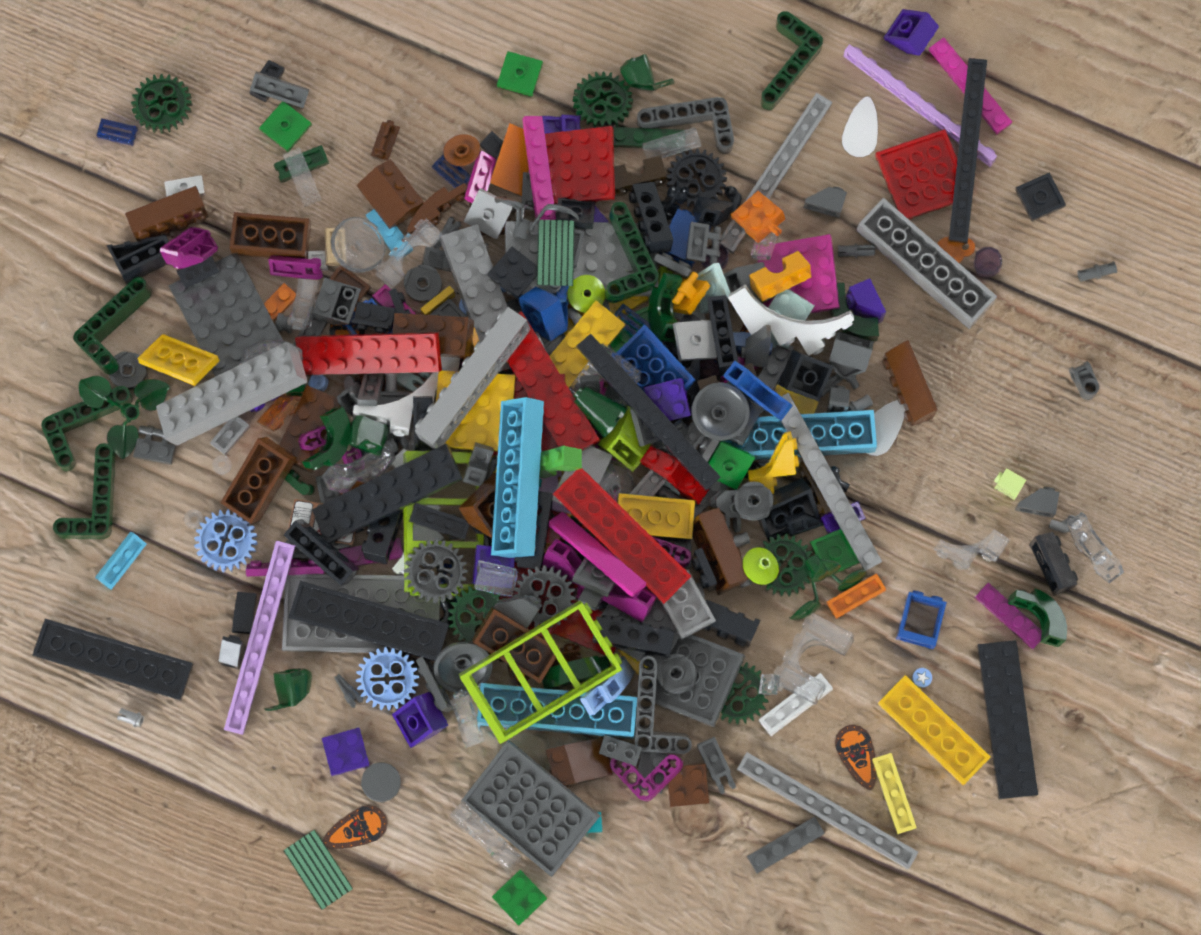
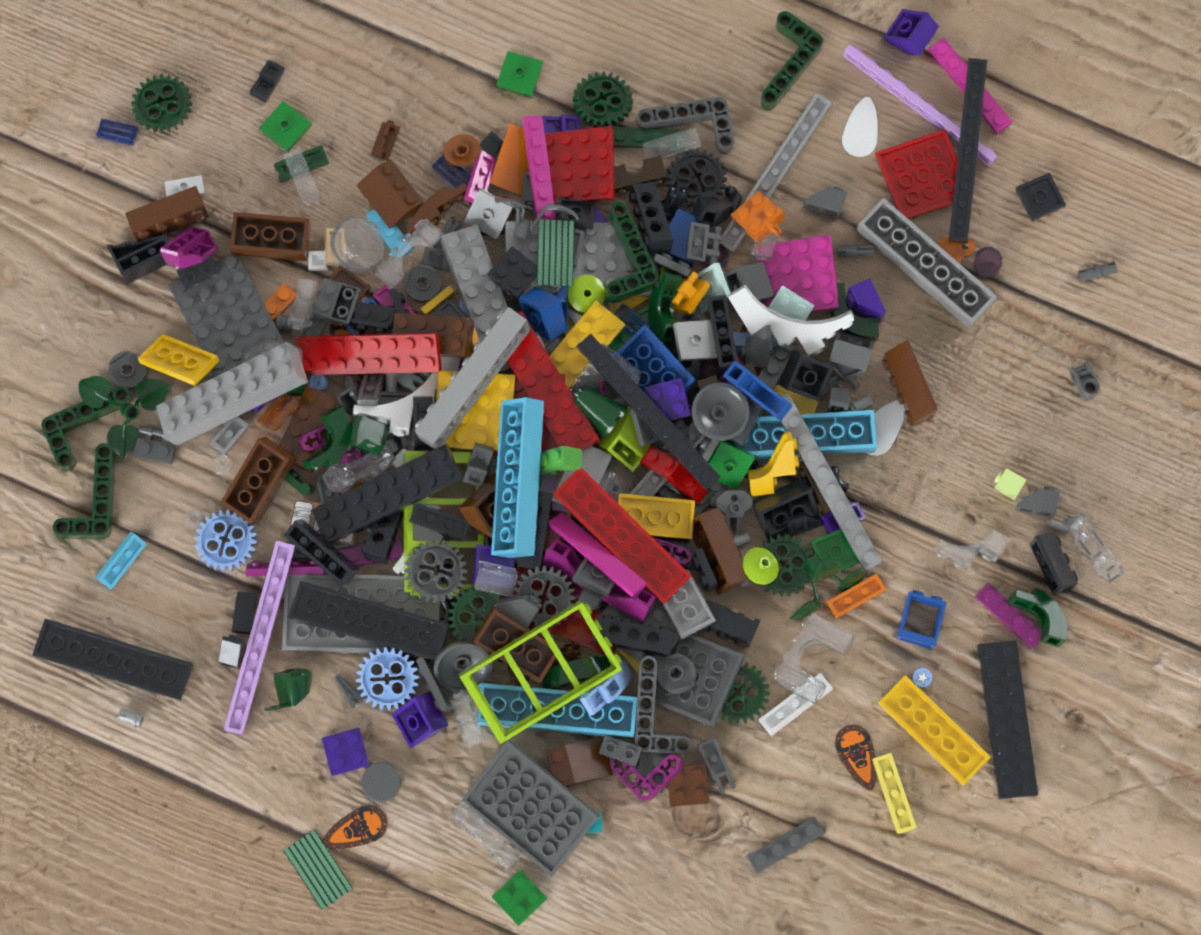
dark green beam [73,277,152,375] -> none
dark grey plate [250,71,309,108] -> none
magenta plate [268,255,323,280] -> none
dark green piece [620,54,675,91] -> none
dark grey plate [734,482,773,521] -> none
light grey plate [737,752,918,870] -> none
light orange arch [749,251,811,302] -> none
clear tile [759,674,784,695] -> none

